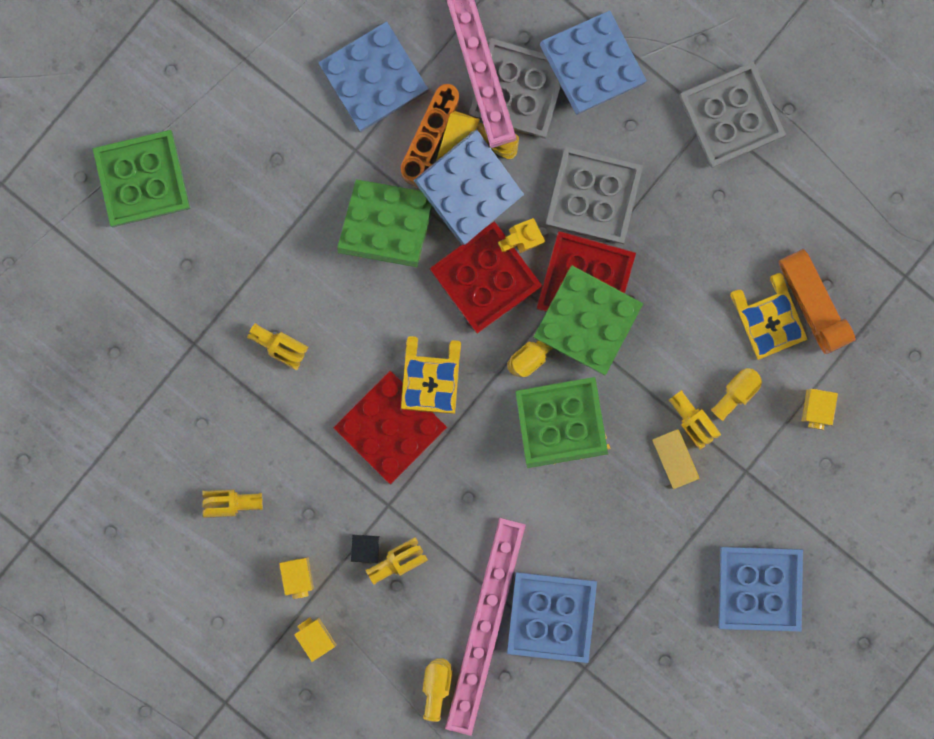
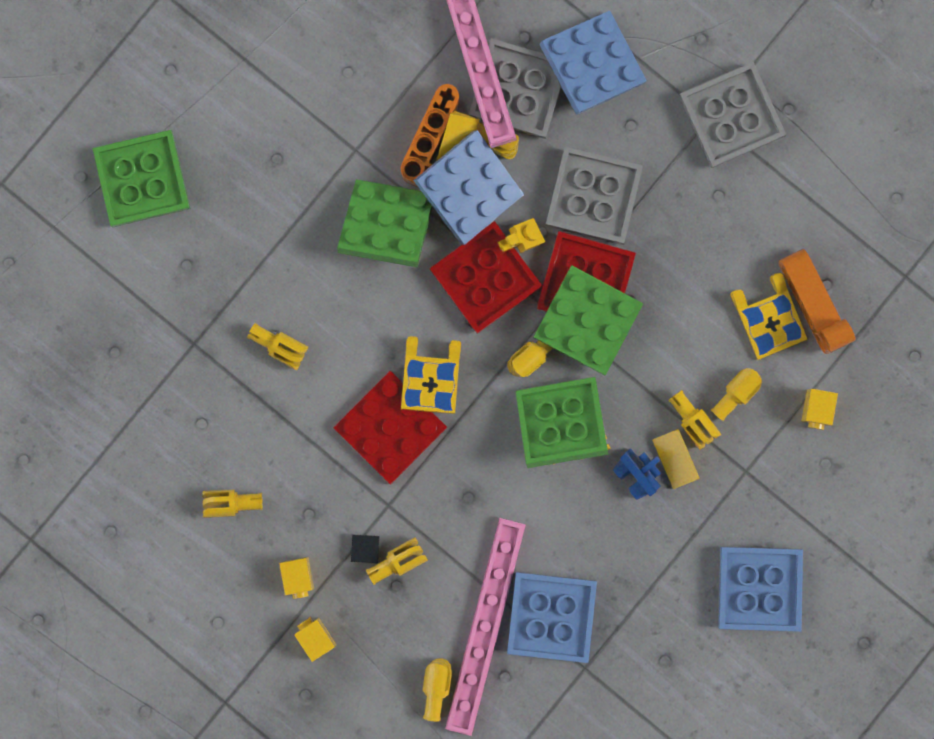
medium blue plate [318,22,429,132] -> none
none -> blue hips [613,448,661,500]

